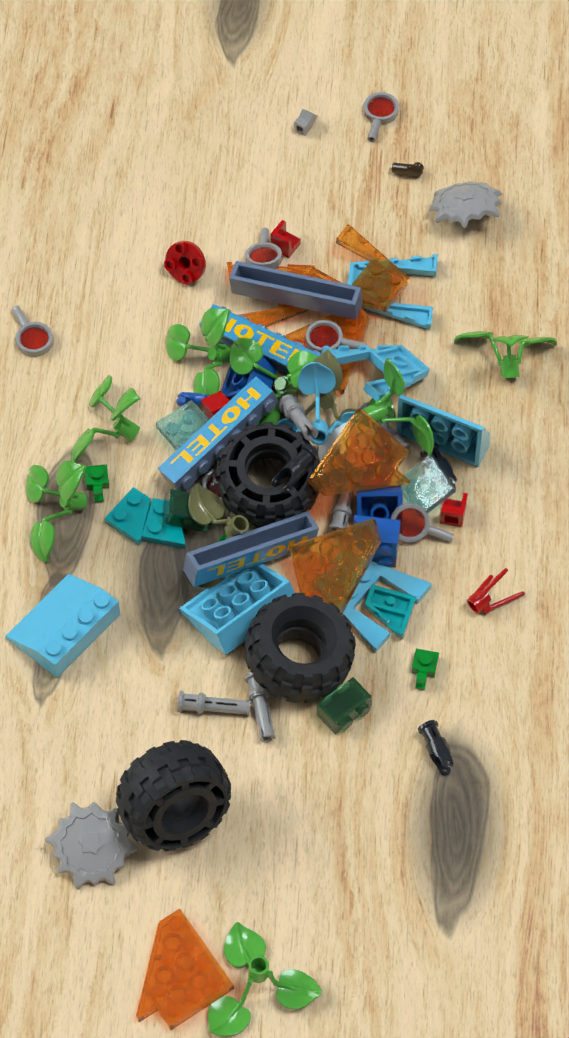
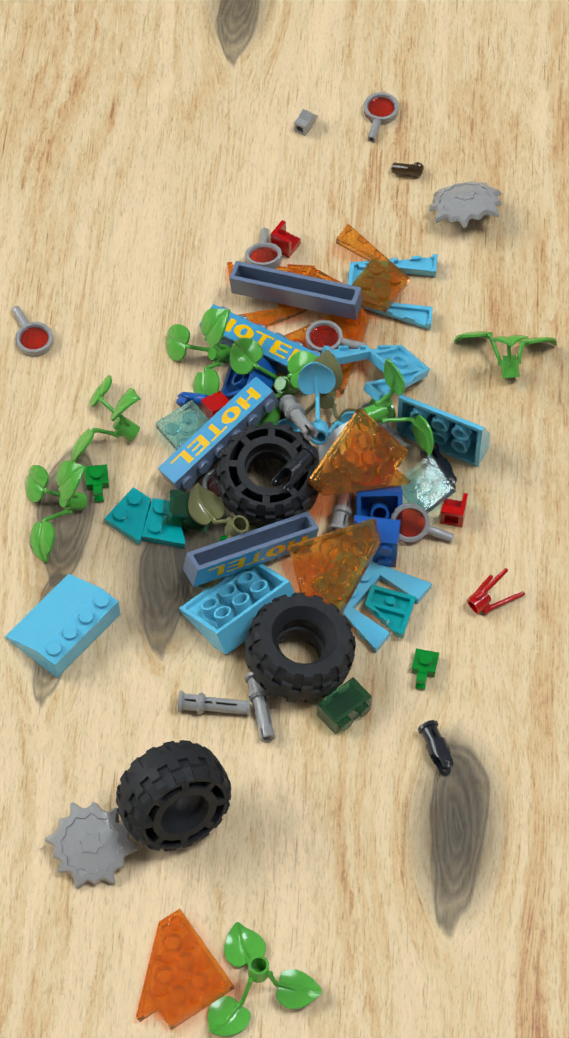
red plate [164,241,206,285] -> none

